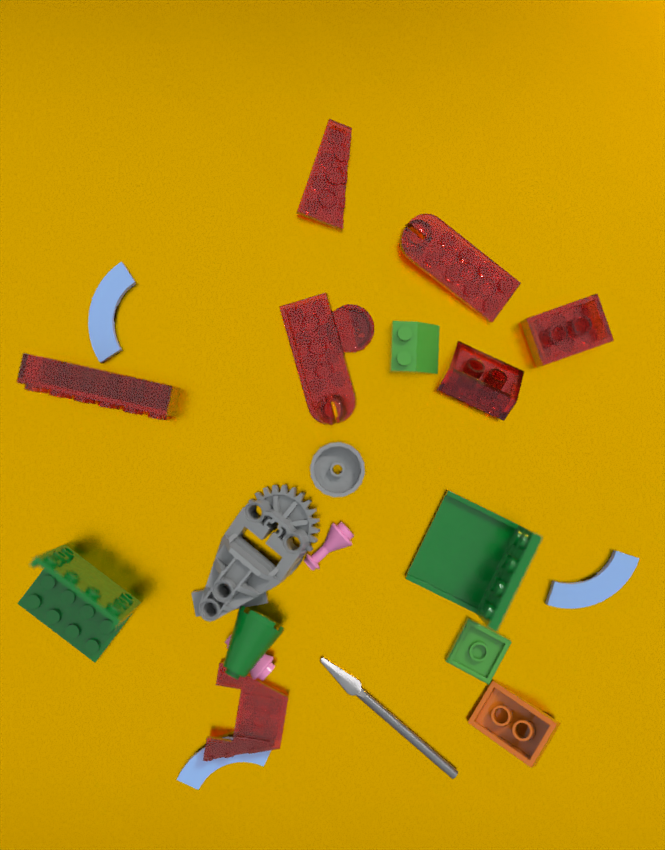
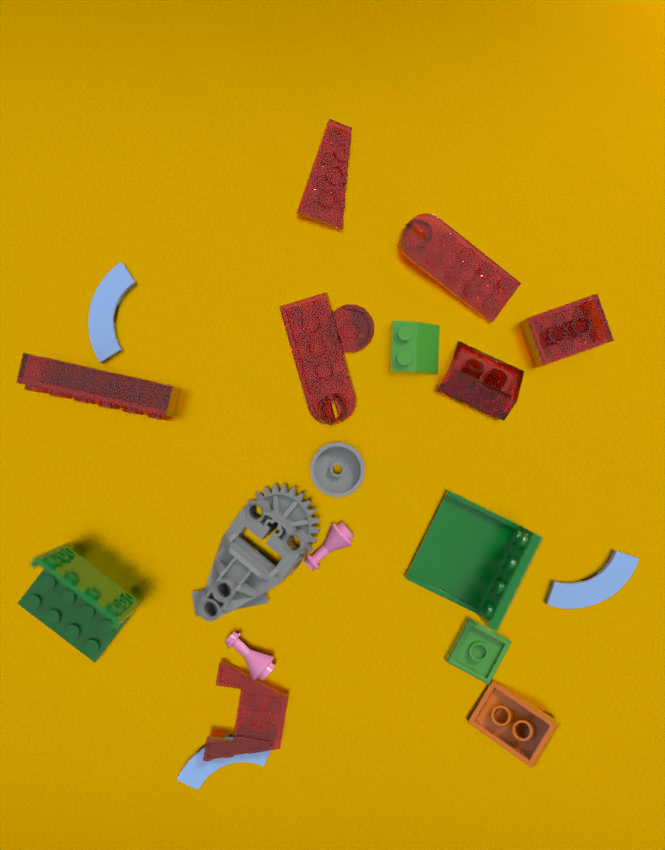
green cone [223,605,285,680] -> none
flat silver piece [320,658,458,779] -> none

